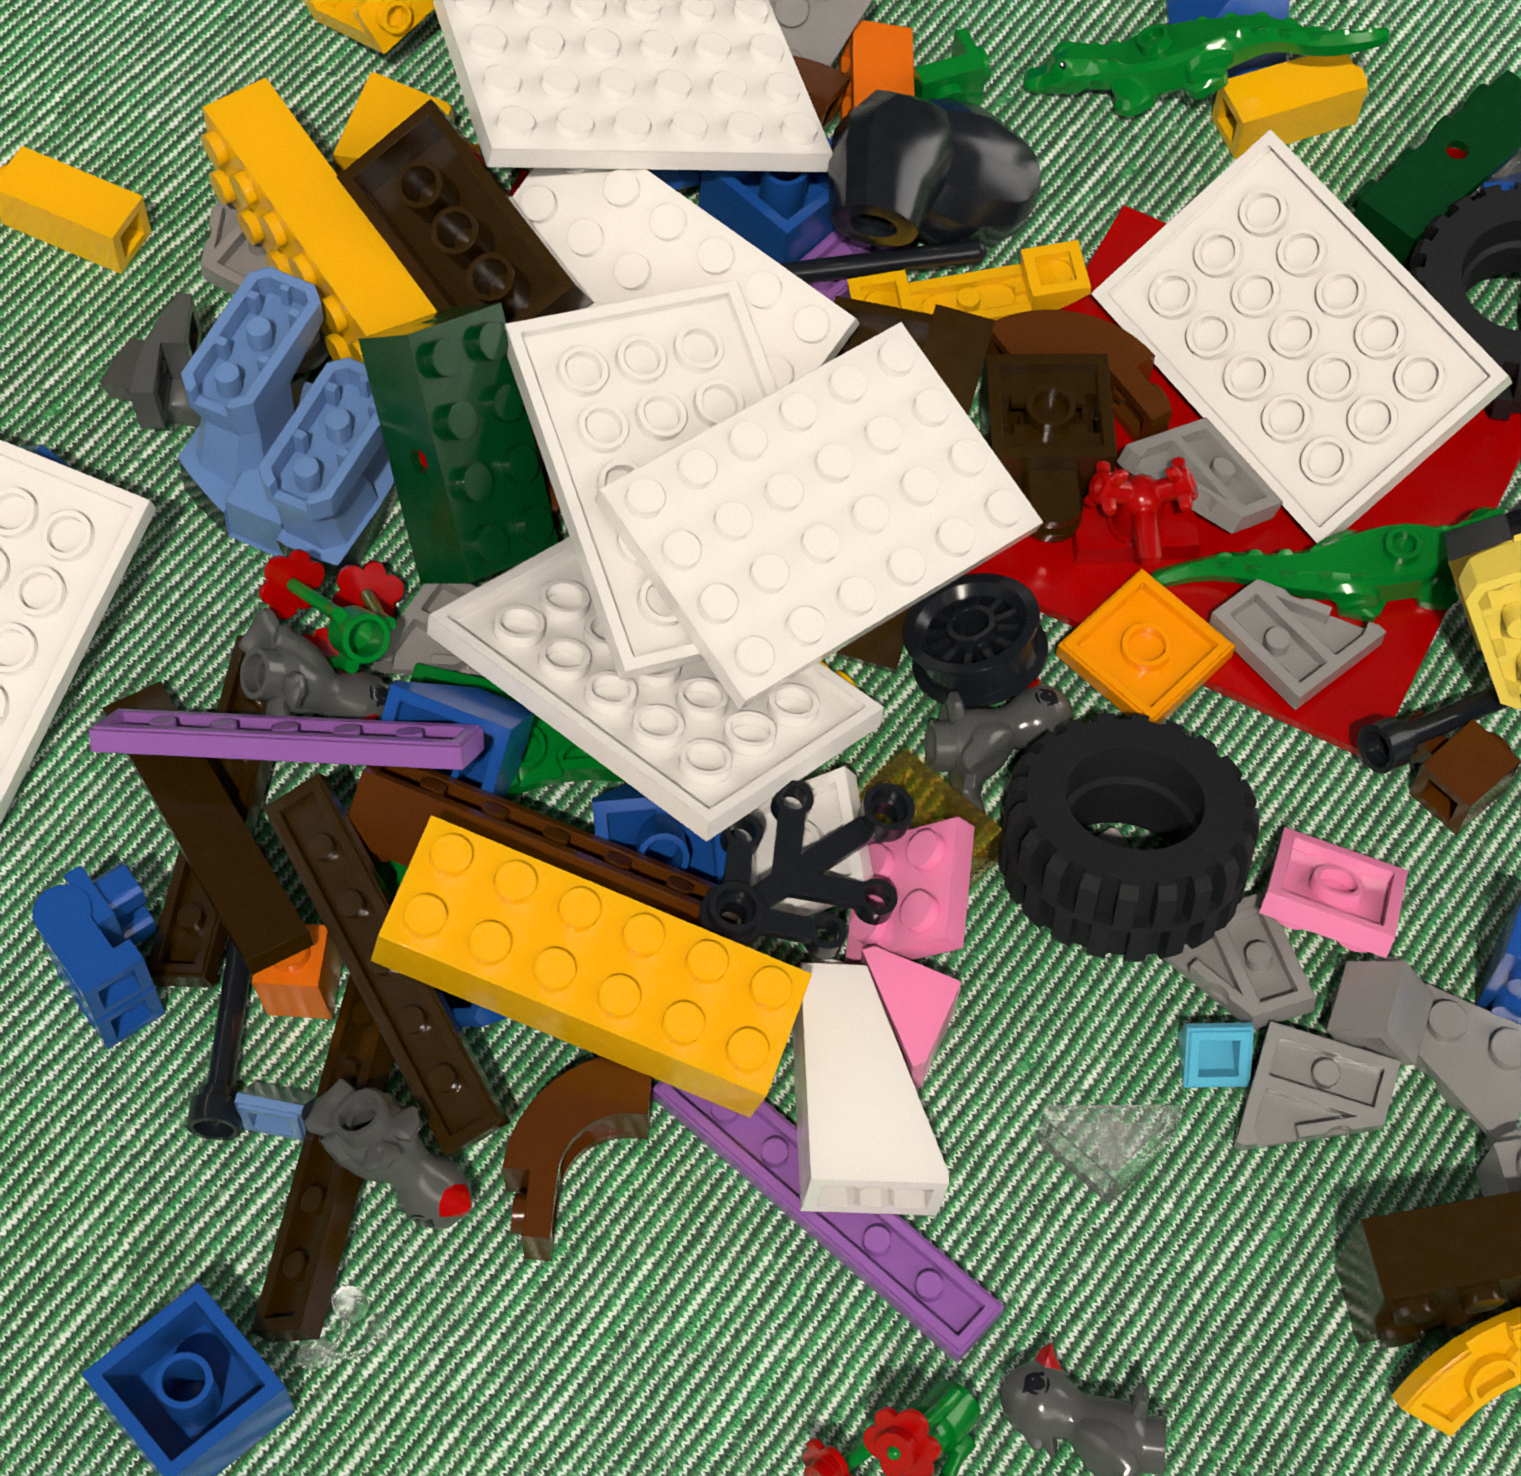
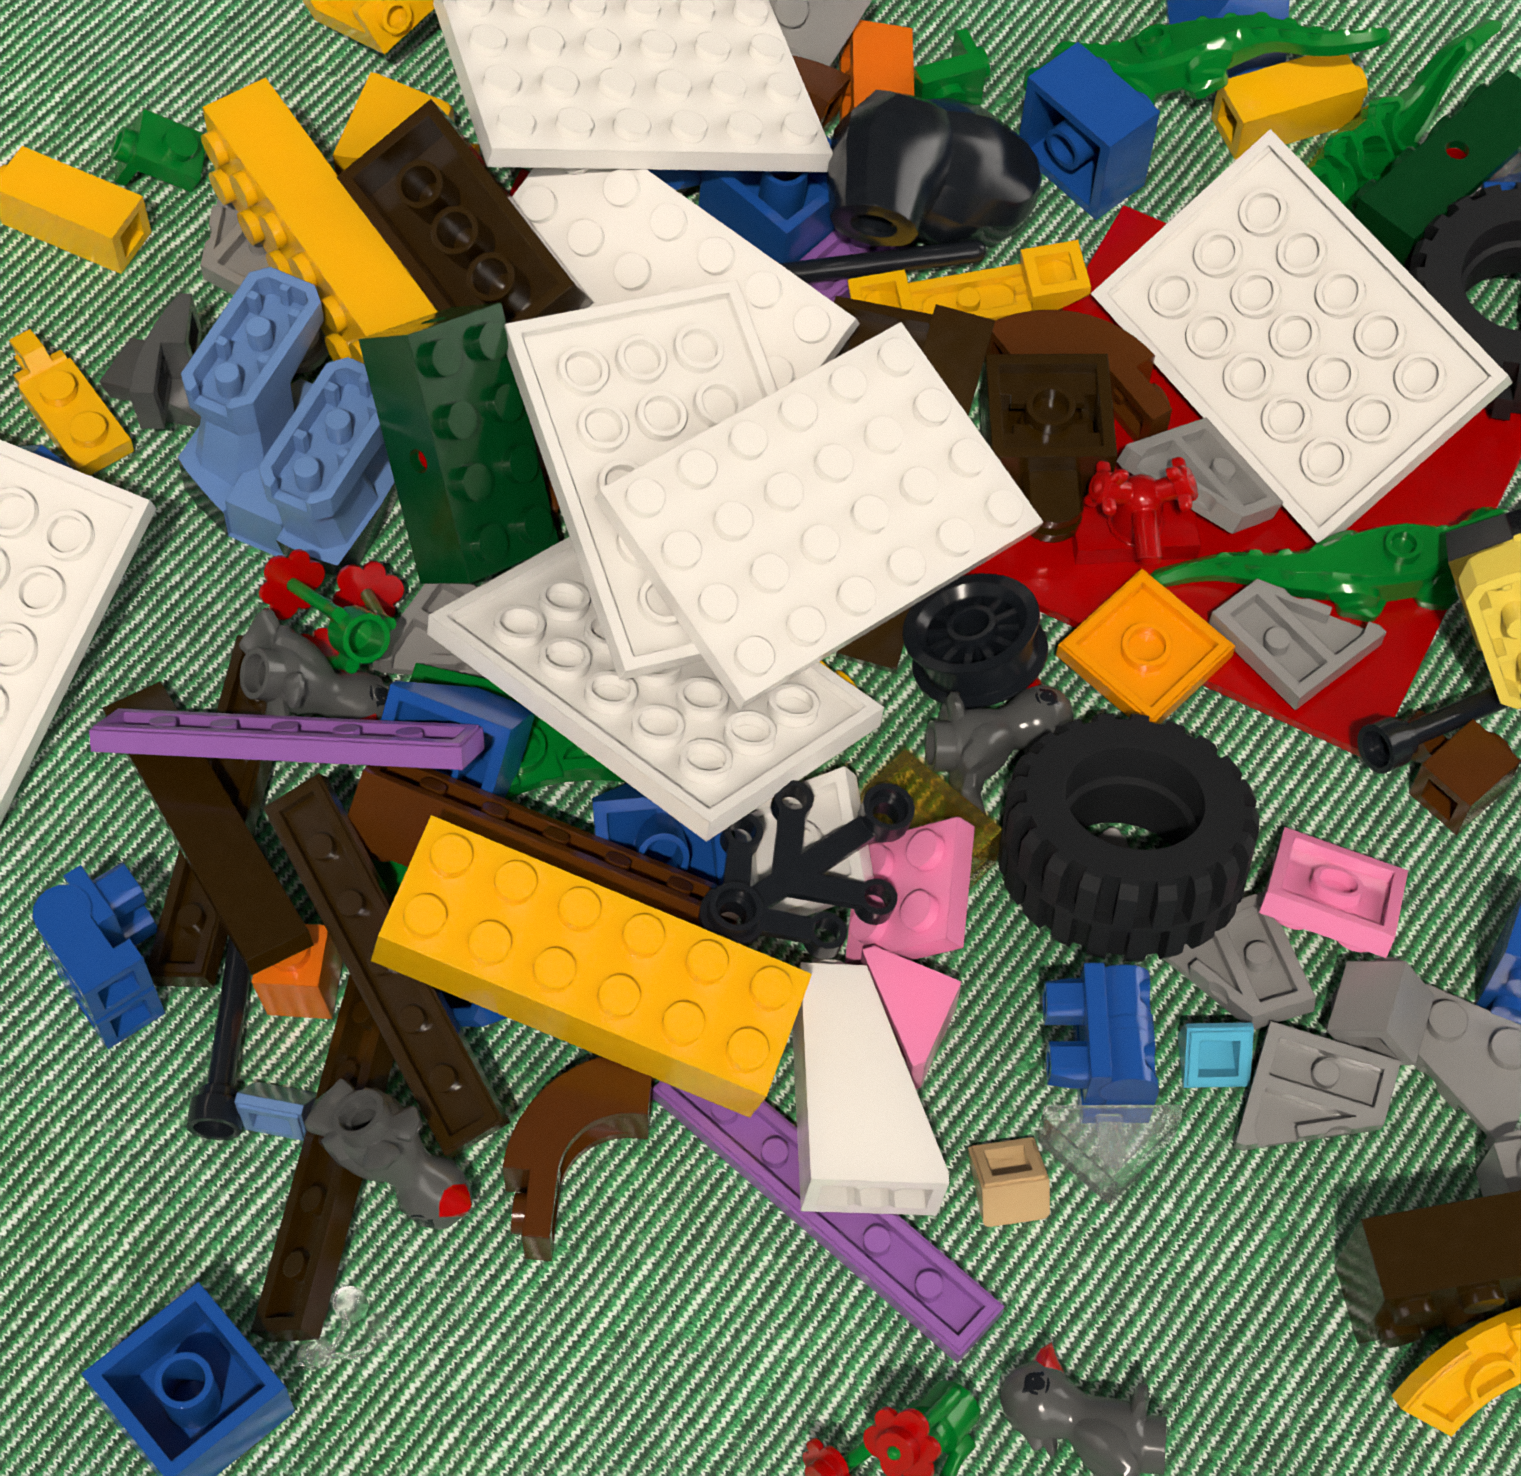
none -> yellow hinge [9,329,134,476]
none -> green bracket [111,109,205,192]
none -> tan slope [968,1137,1050,1227]
none -> blue brick [1019,42,1160,220]
none -> blue hips [1042,963,1159,1130]
none -> green animal [1307,19,1502,215]

